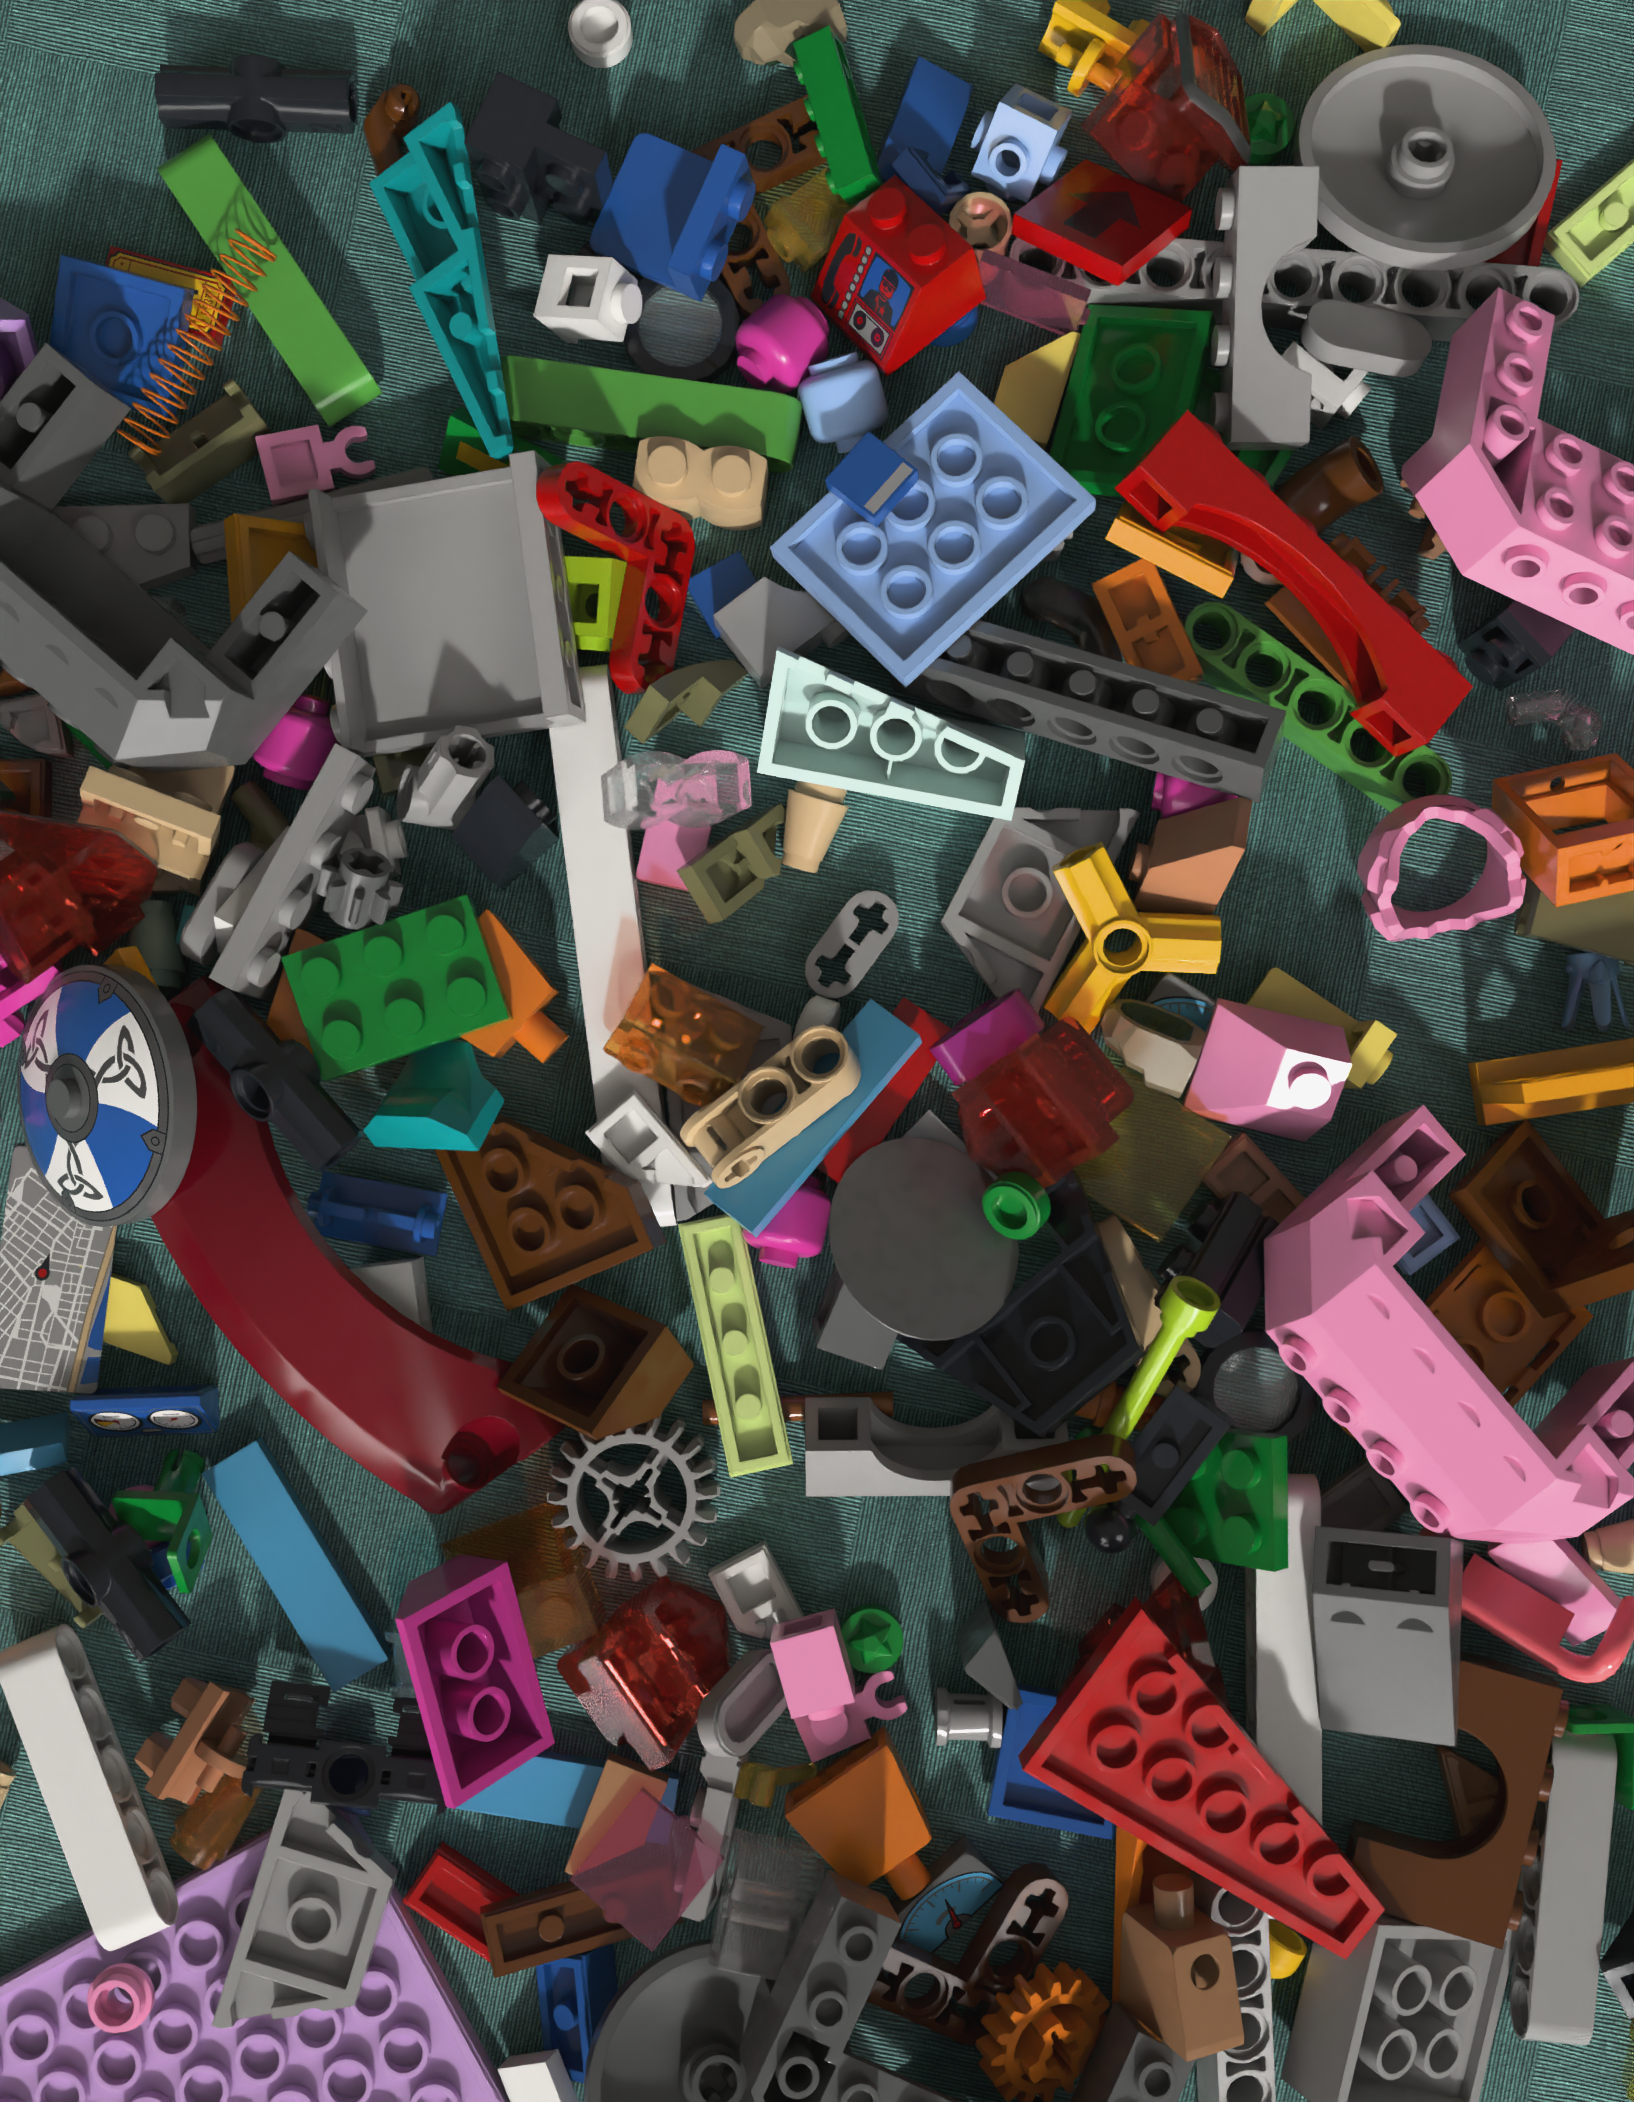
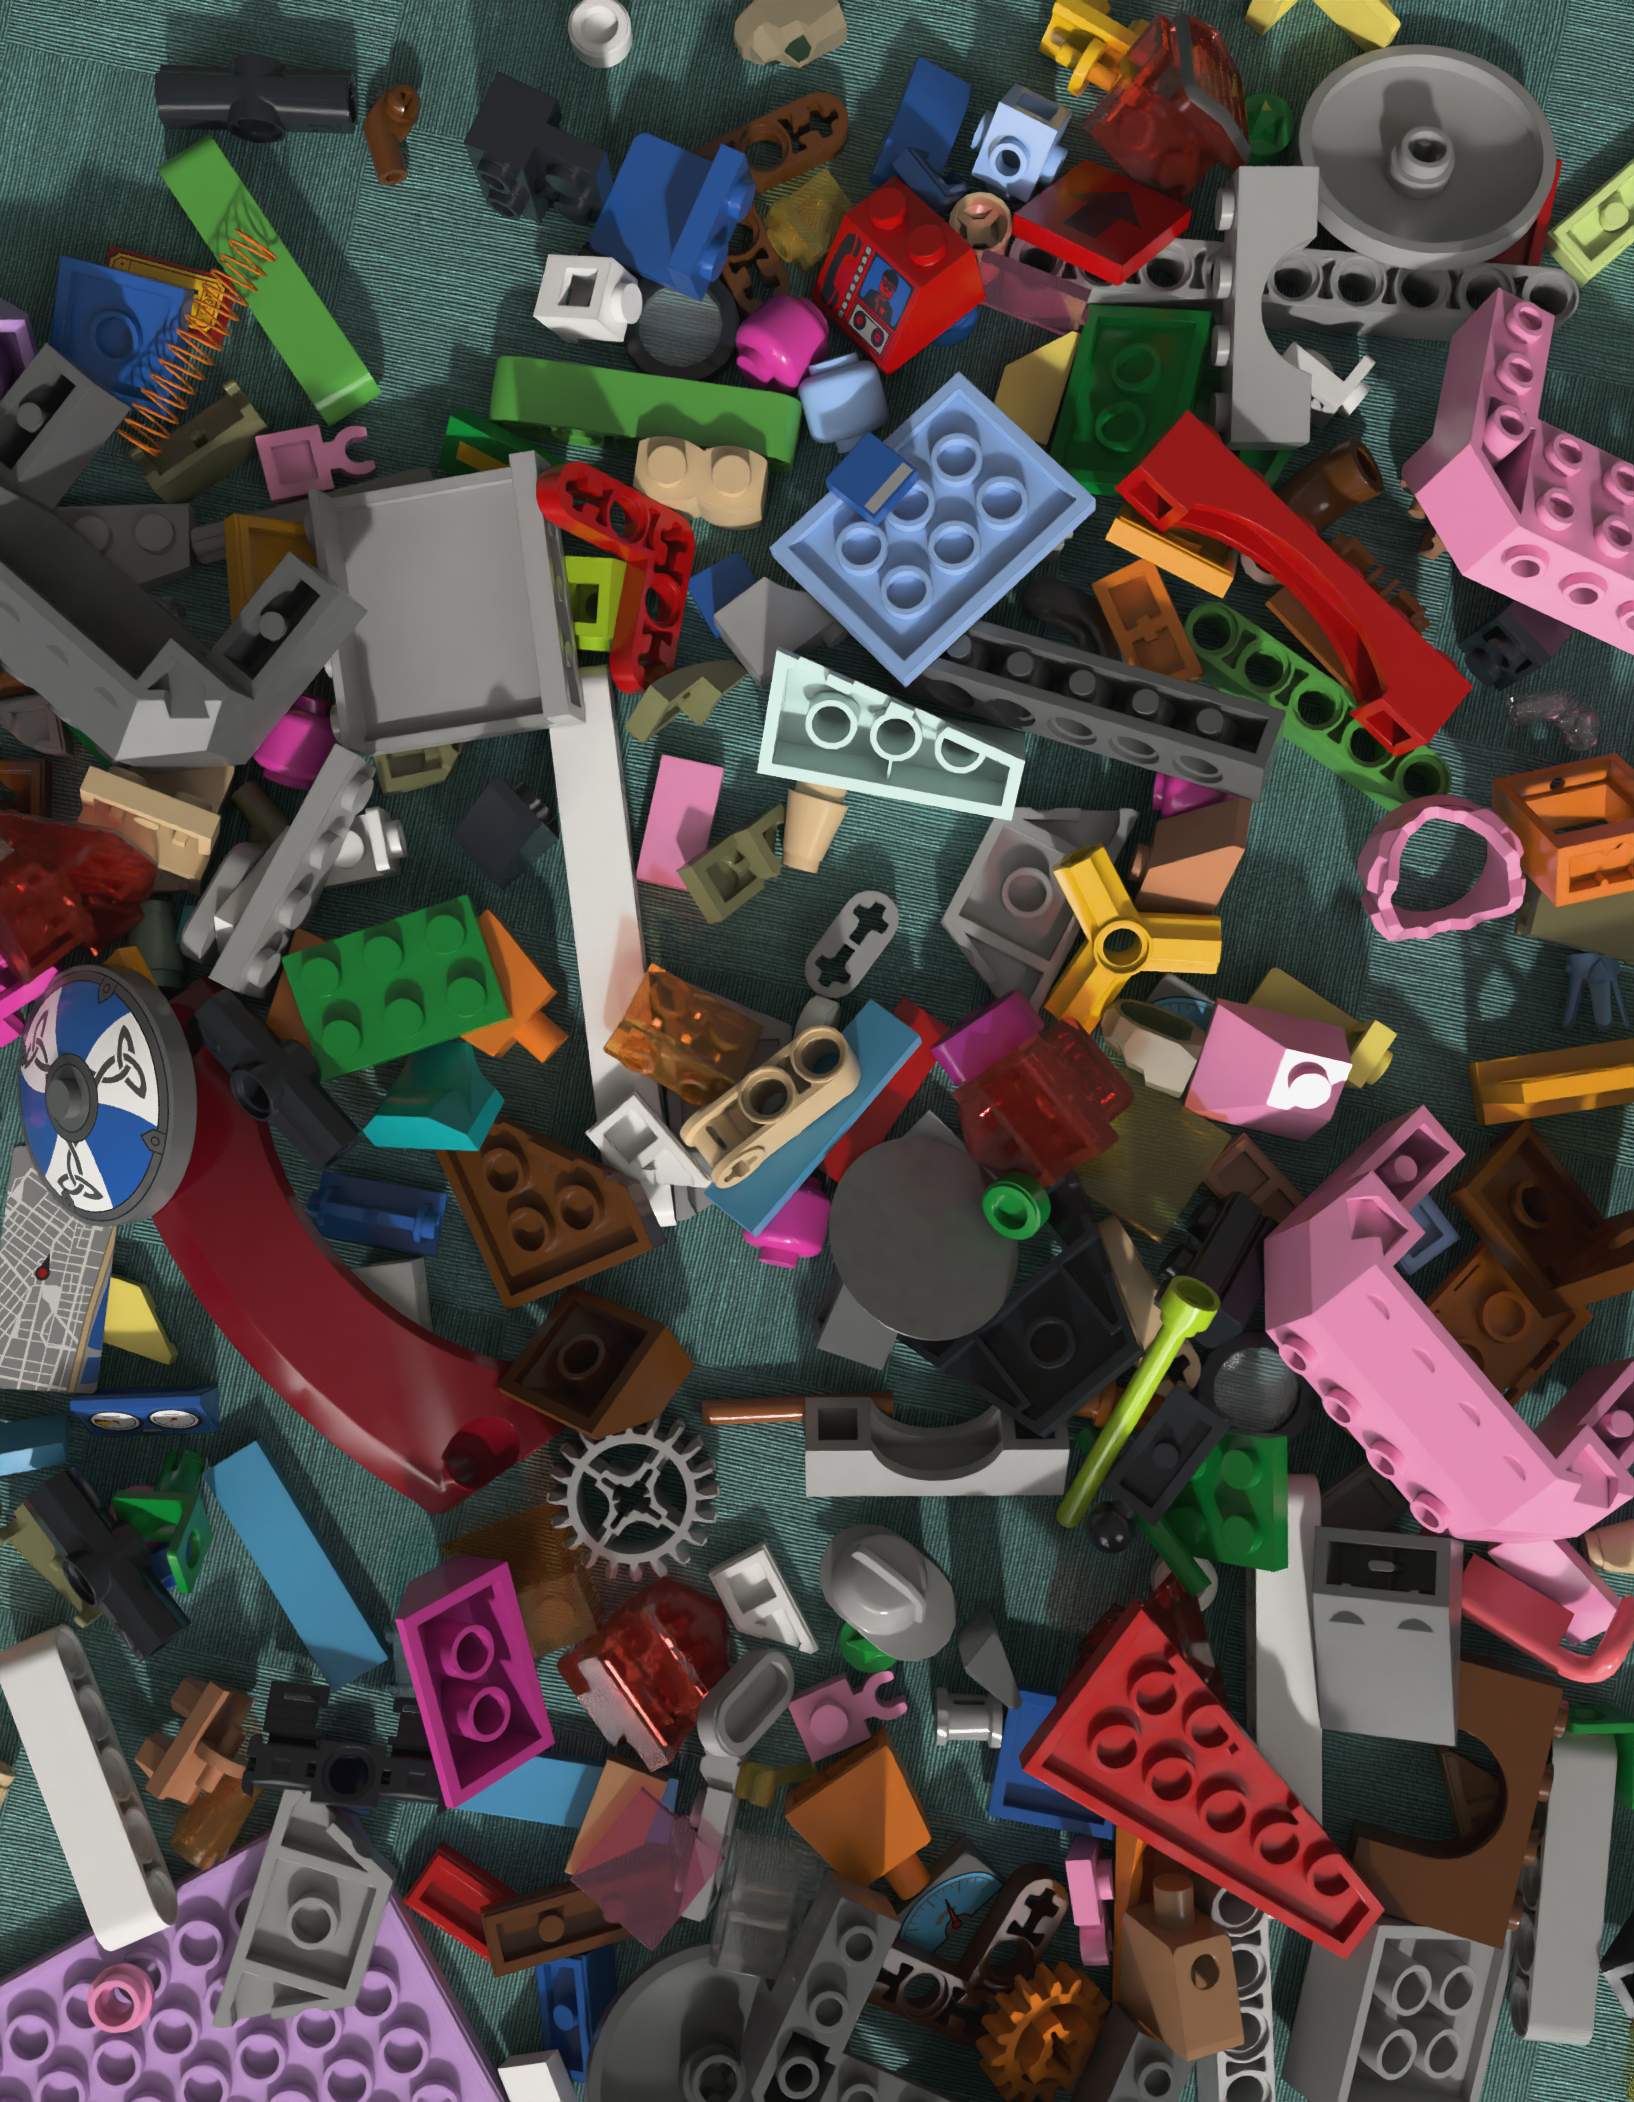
dark grey gear [316,848,404,930] -> none
teal wedge [369,101,514,461] -> none
light grey piece [396,725,494,830] -> none
clear brick [601,750,752,830] -> none
yellowish green tile [678,1214,793,1478] -> none
bright pink brick [770,1608,855,1721] -> none
green piece [793,25,884,206] -> none
reddish brown beam [949,1434,1137,1623] -> none
yellow hinge [1268,1919,1307,1979] -> none
light grey tile [1300,300,1432,377] -> none
none -> light grey piece [819,1524,957,1662]
none -> bright pink plate [1065,1835,1115,1966]

